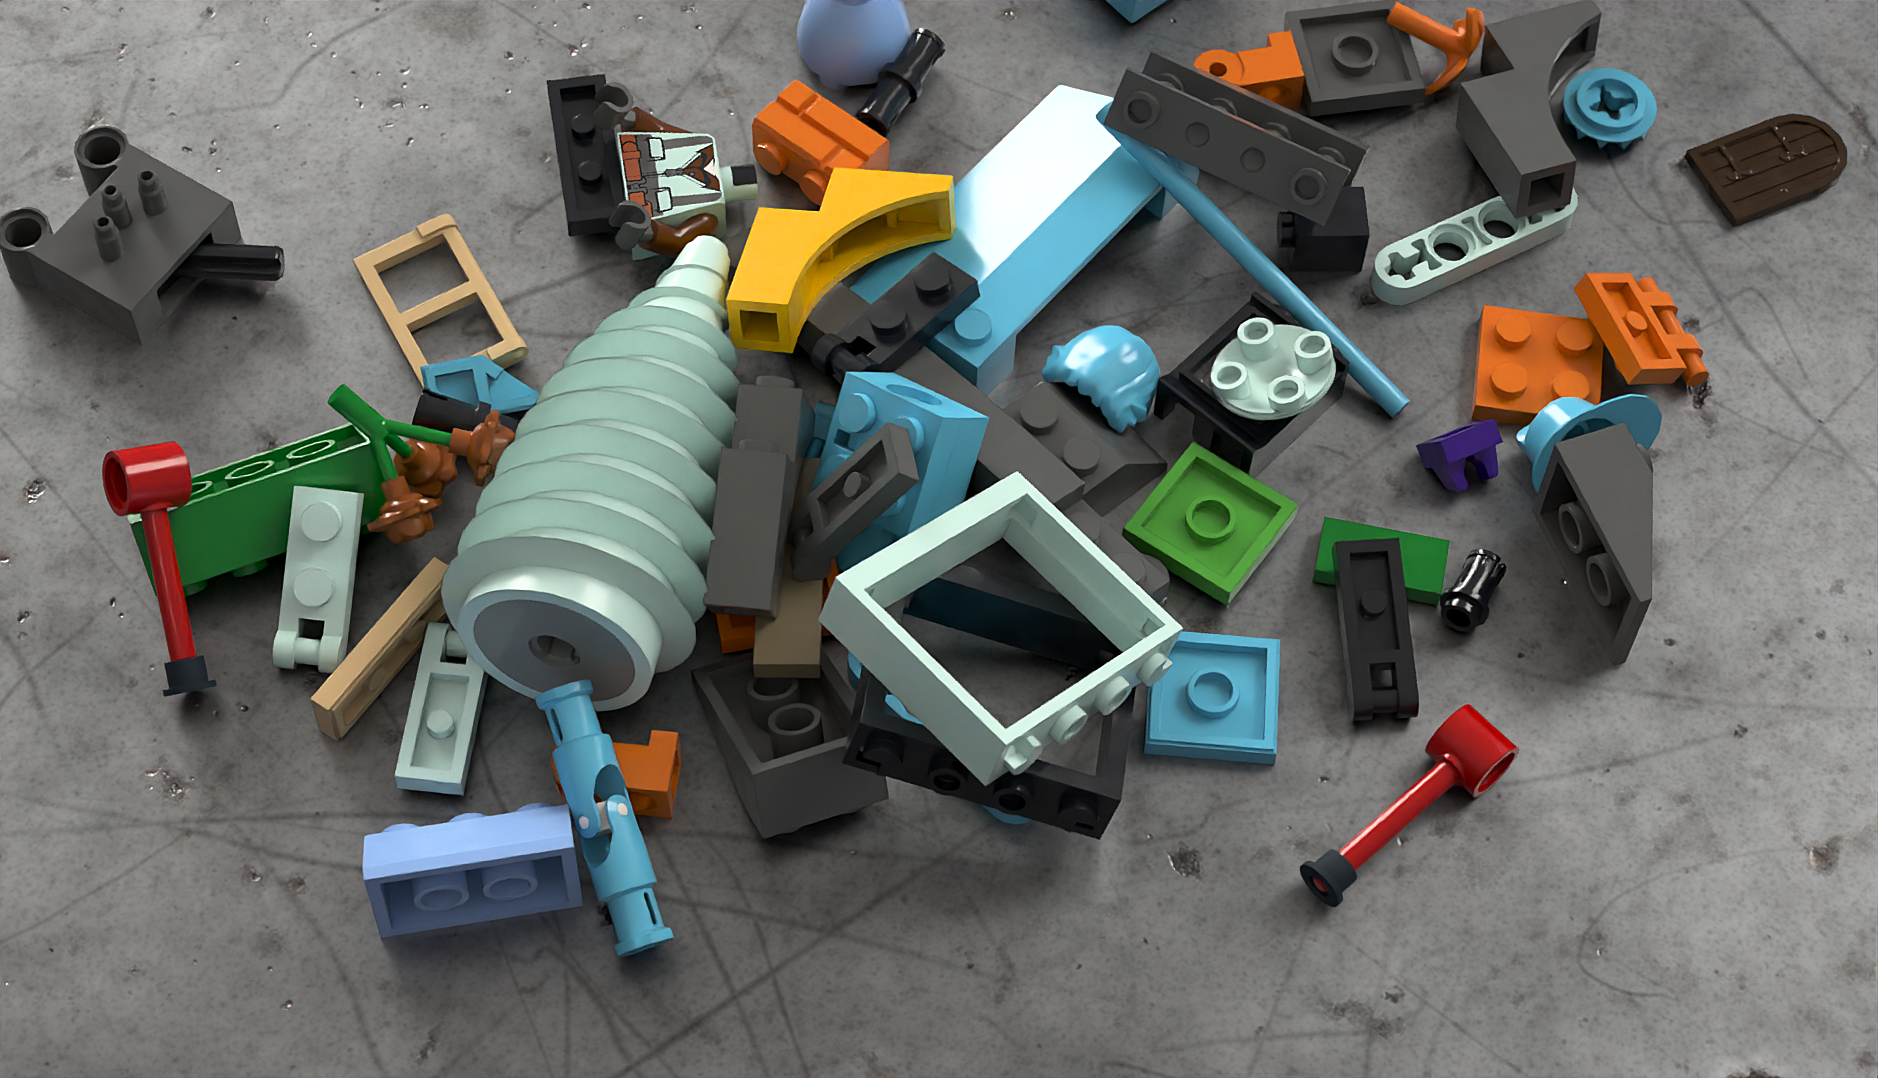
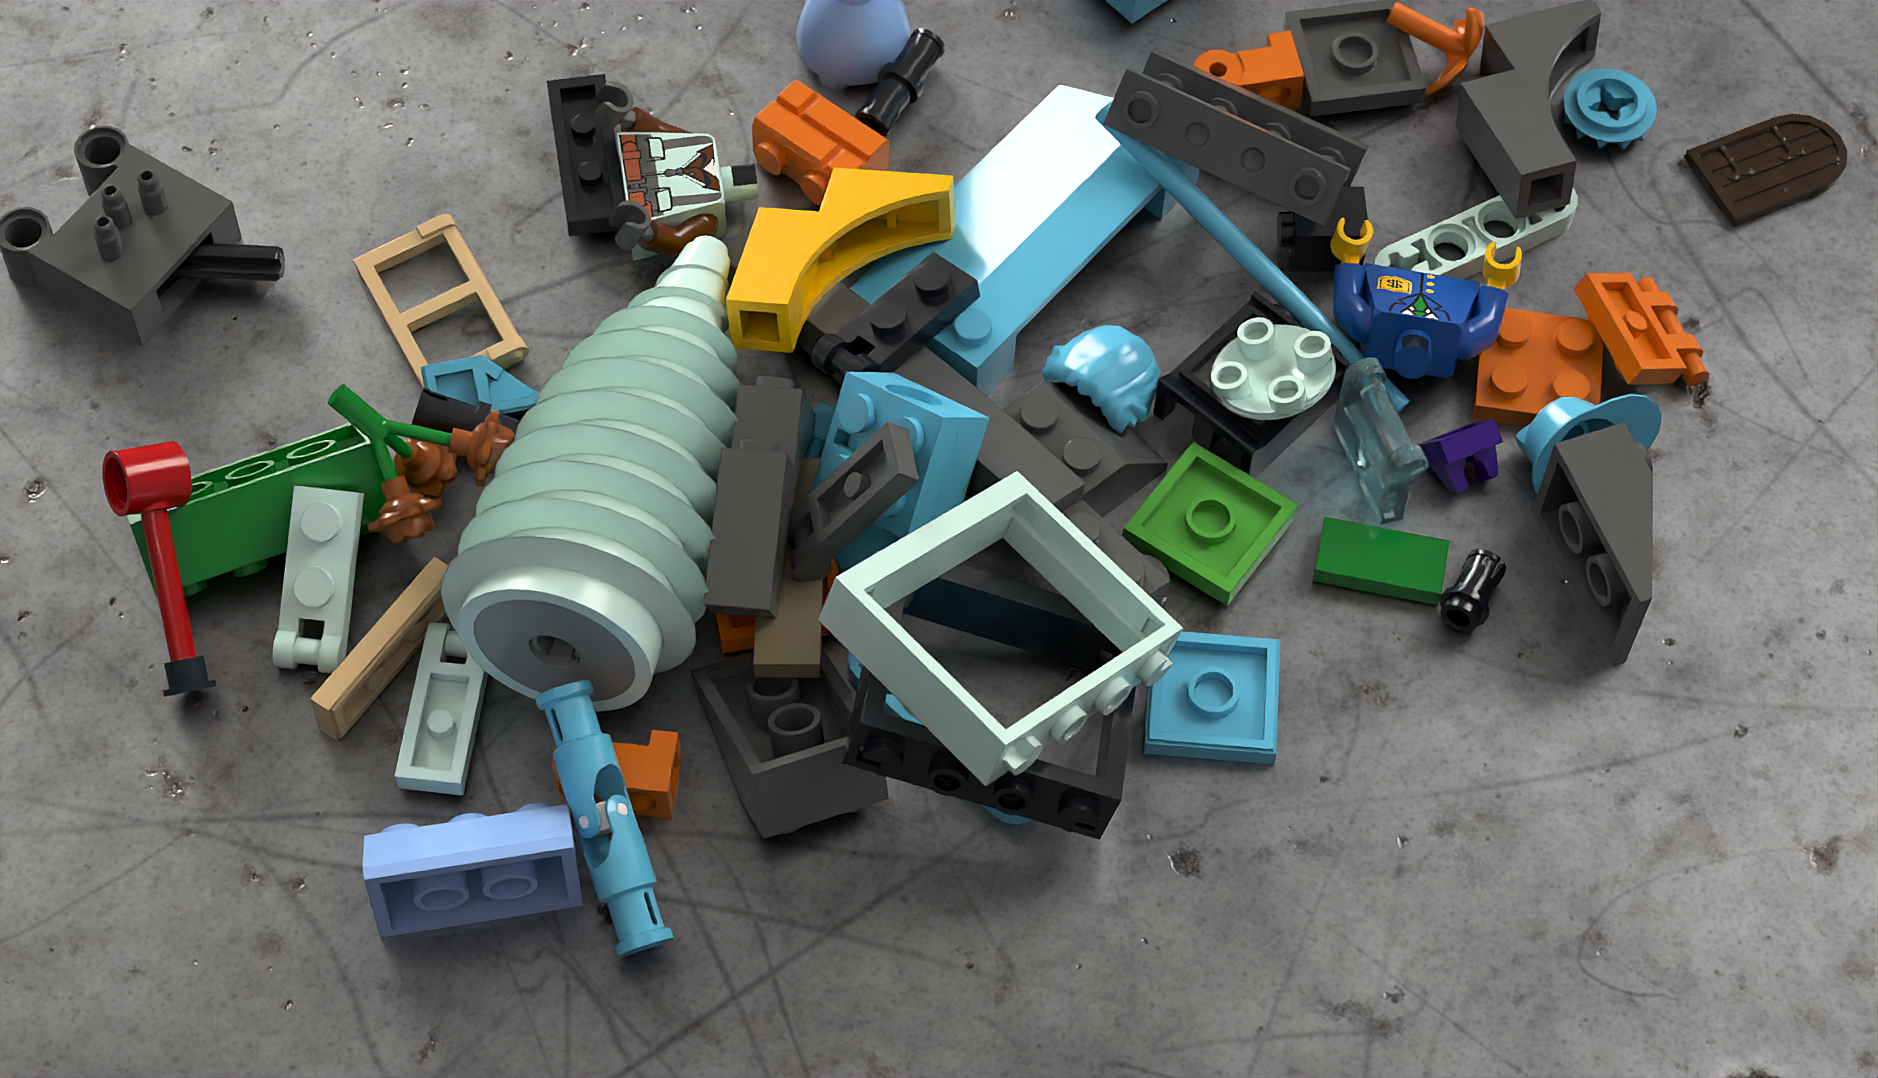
red piece [1300,704,1519,907] -> none
black plate [1331,538,1419,721] -> none
none -> blue torso [1330,218,1522,379]
none -> clear light blue plate [1333,357,1429,525]

